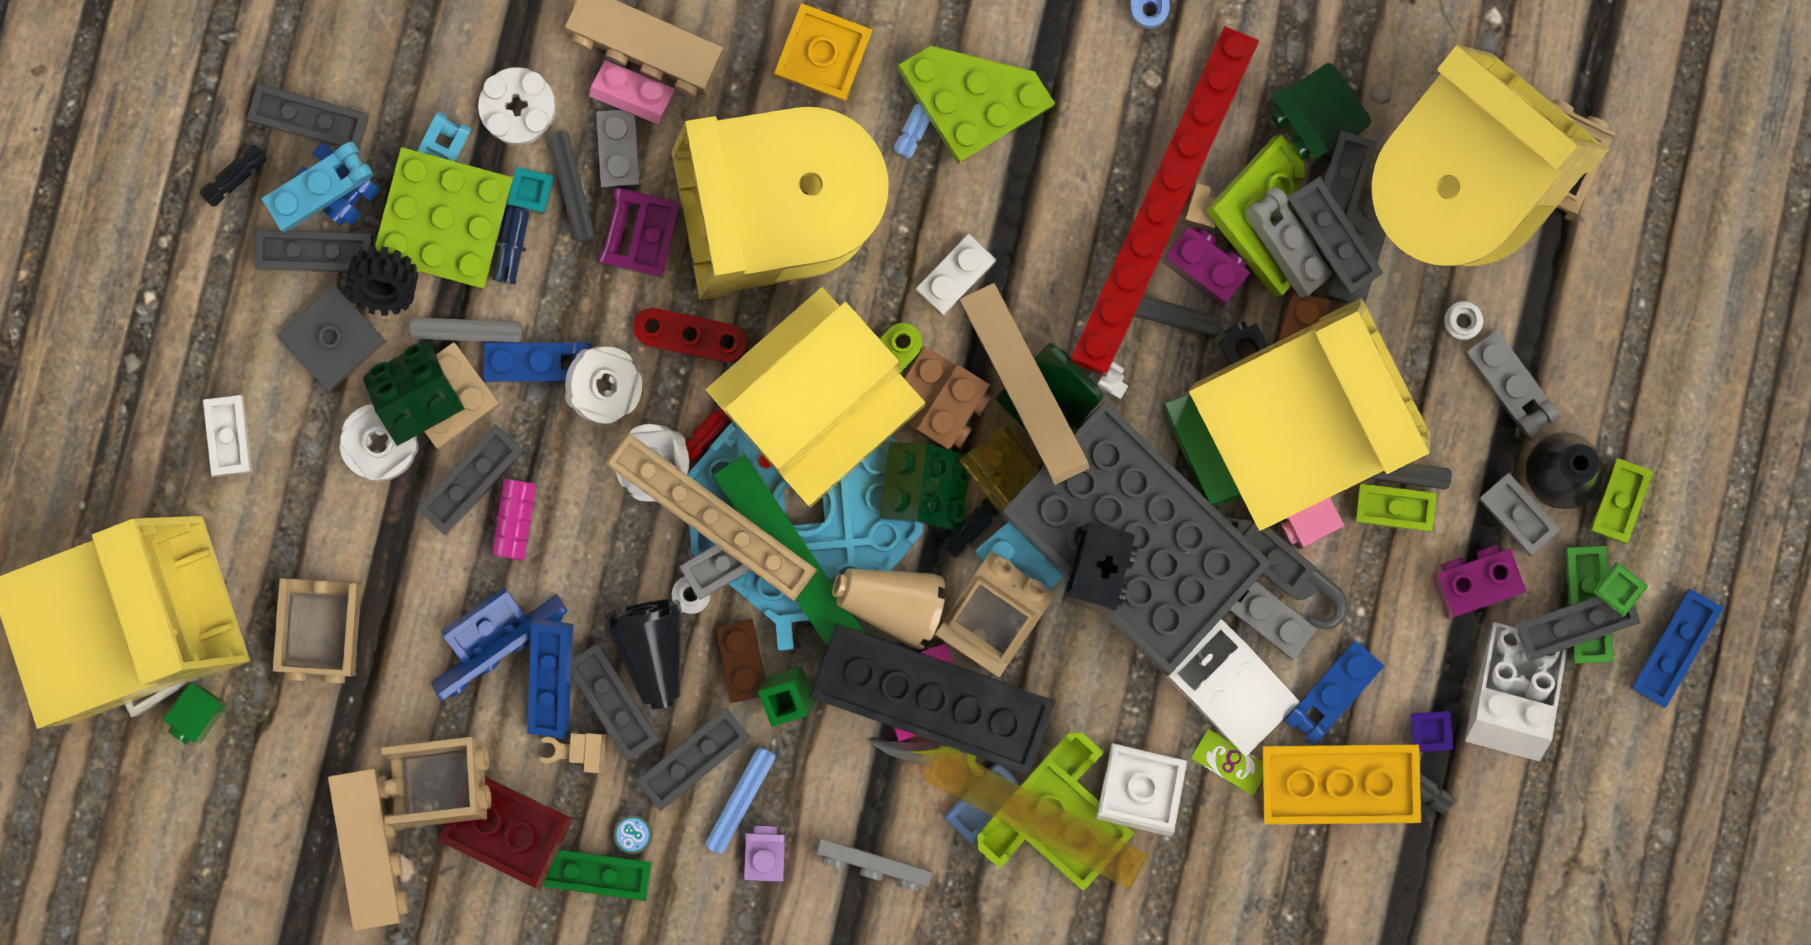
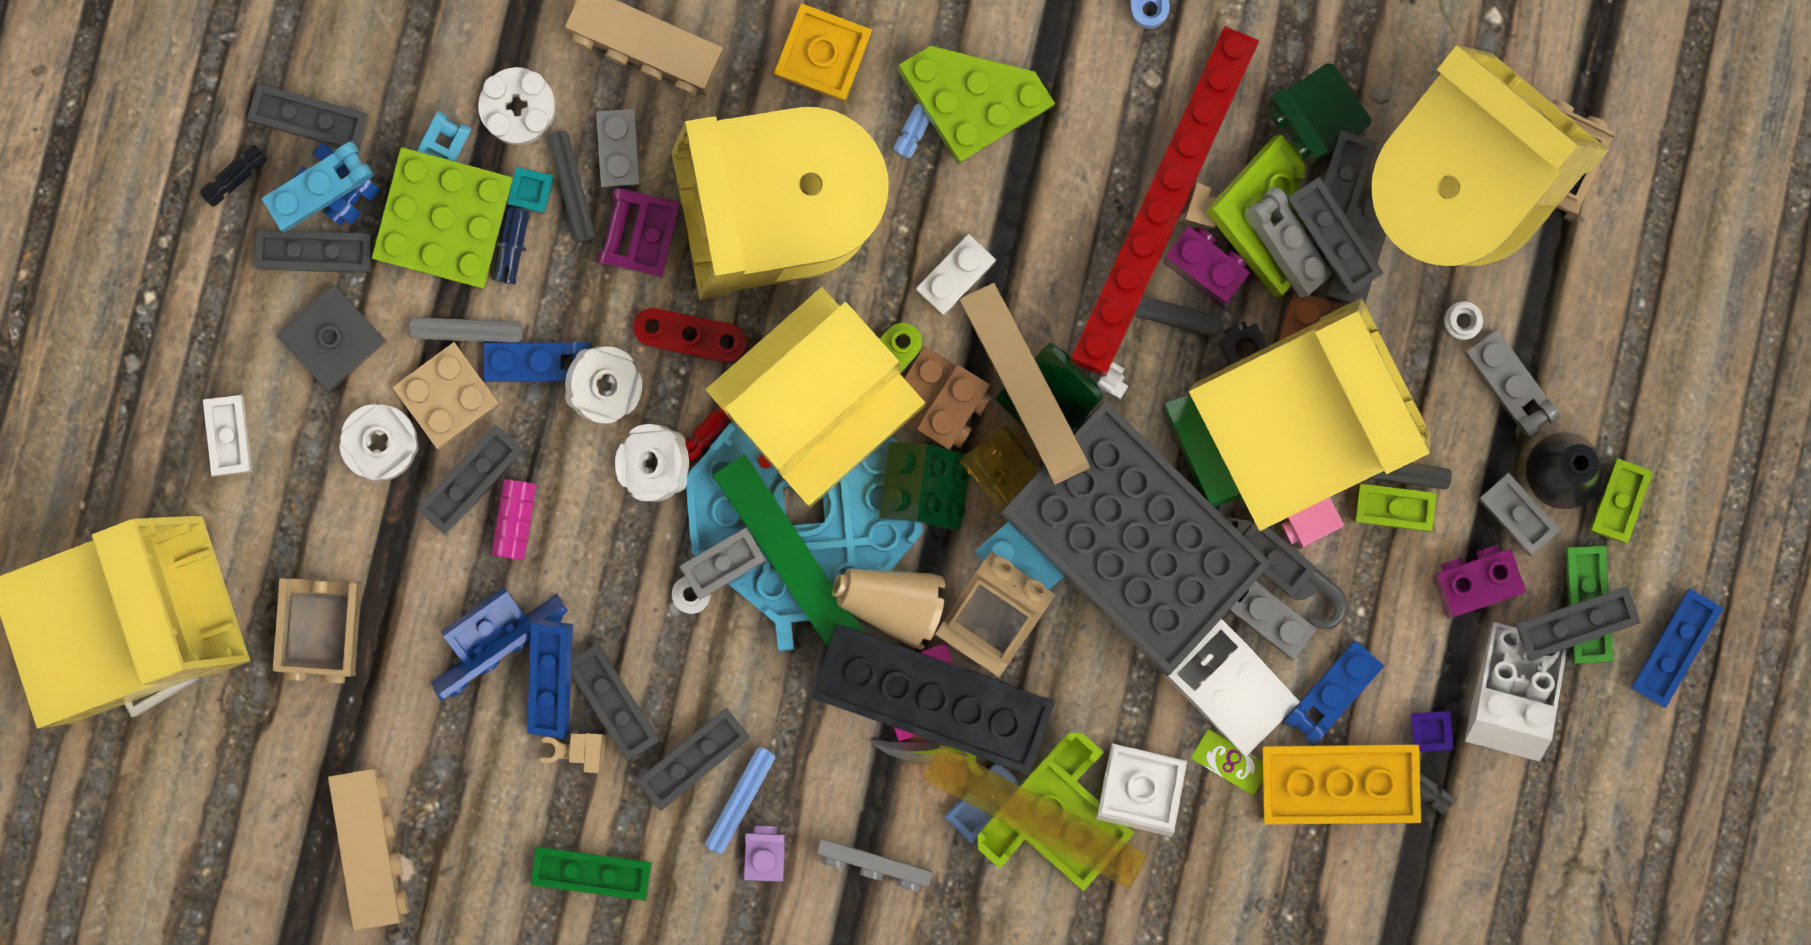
green brick [163,682,228,745] -> none
black tyre [345,246,418,316] -> none
dark green bracket [363,341,465,446] -> none
window [381,737,491,831] -> none
dark red plate [437,776,574,889] -> none
bright pink plate [589,60,675,125] -> none
tan tile [605,432,817,601] -> none
black cone [605,599,682,709] -> none
tile [613,815,653,854] -> none
reddish brown plate [715,619,766,703] -> none
green brick [758,666,816,727] -> none
black axle [942,493,1006,558] -> none
black brick [1062,521,1137,614] -> none
bright green tile [1591,562,1648,617] -> none

